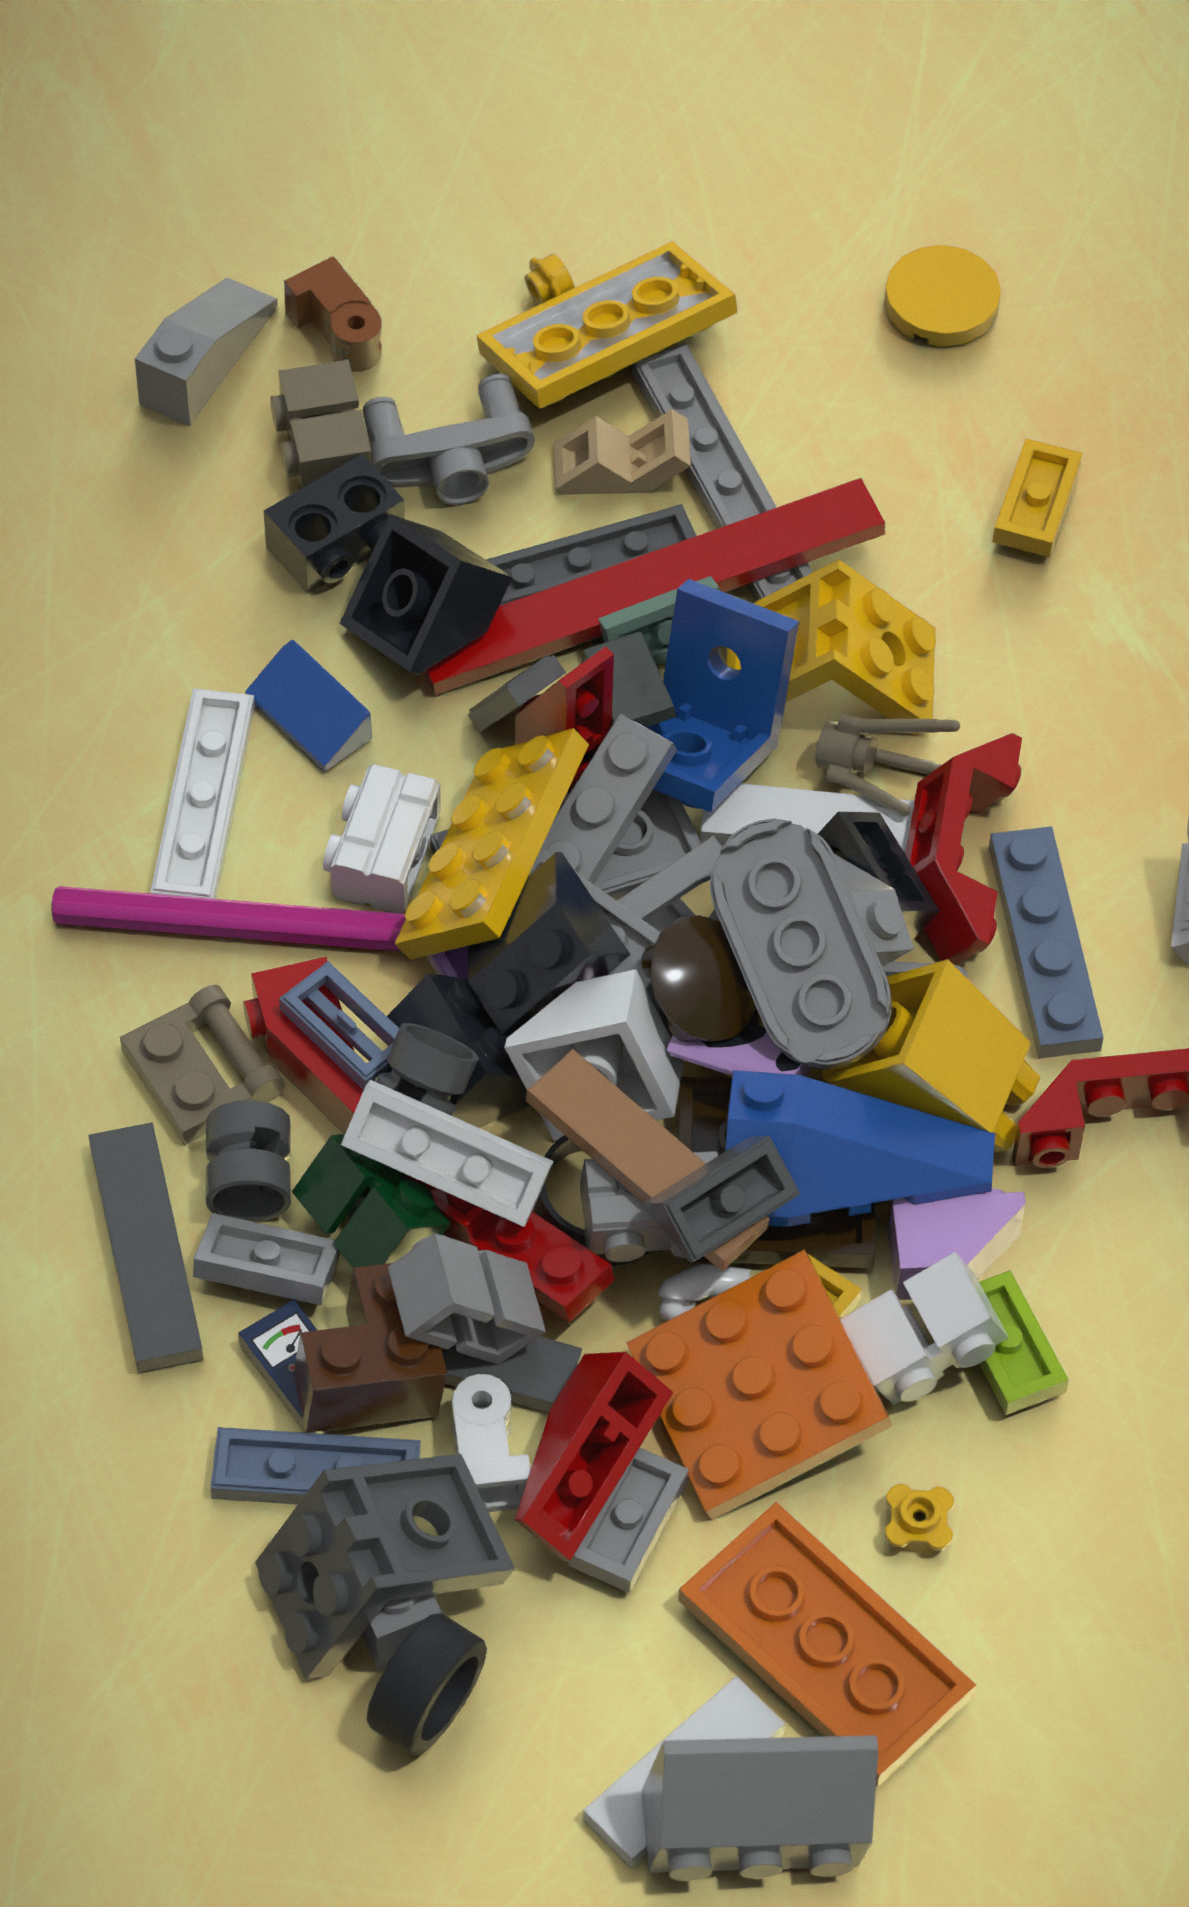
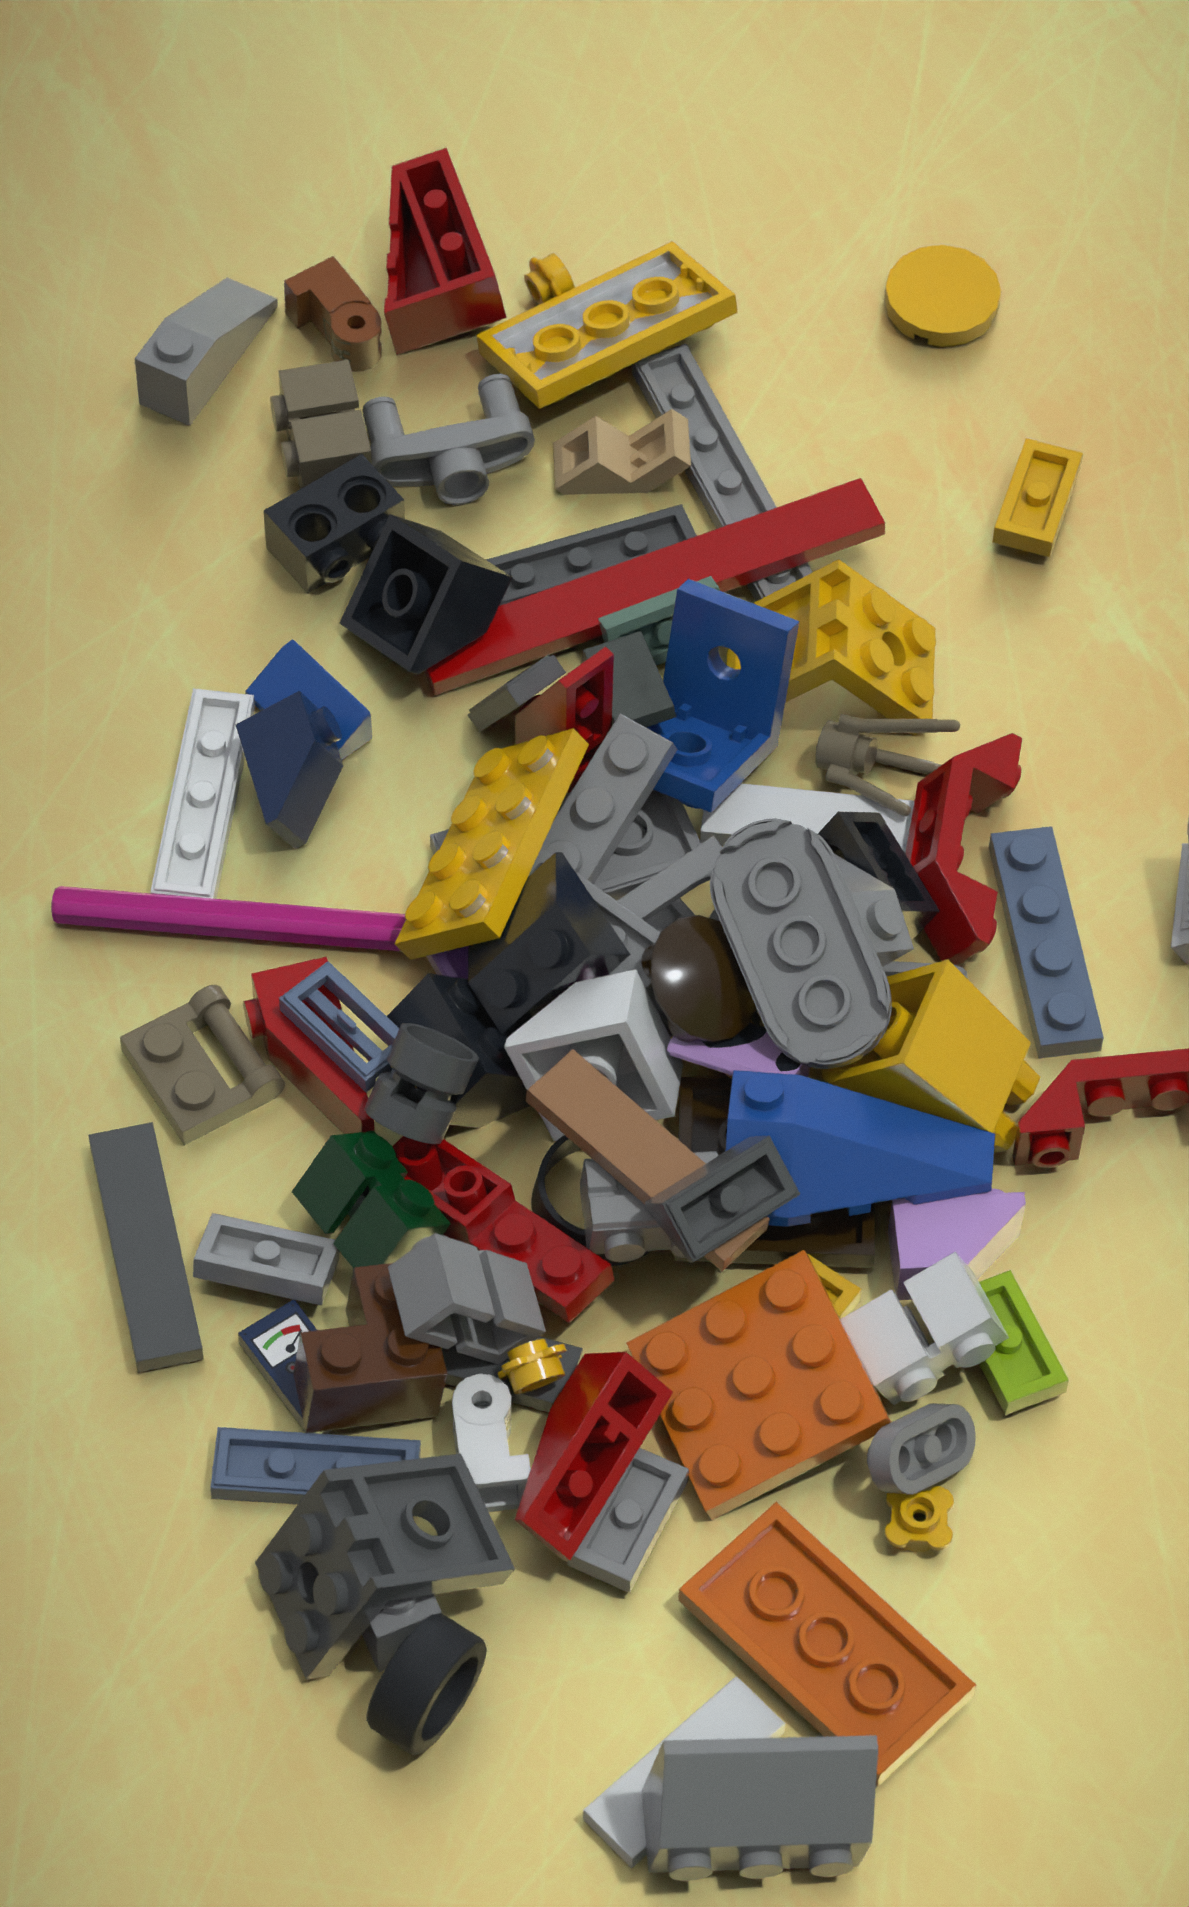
dark grey wheel [205,1100,291,1222] -> none
white brick [323,764,441,914] -> none
white plate [341,1080,554,1227] -> none
white arm [658,1264,751,1321] -> none
none -> dark blue slope [236,691,343,849]
none -> red wedge [384,147,507,355]
none -> yellow plate [497,1339,567,1394]
none -> light grey plate [867,1403,976,1494]

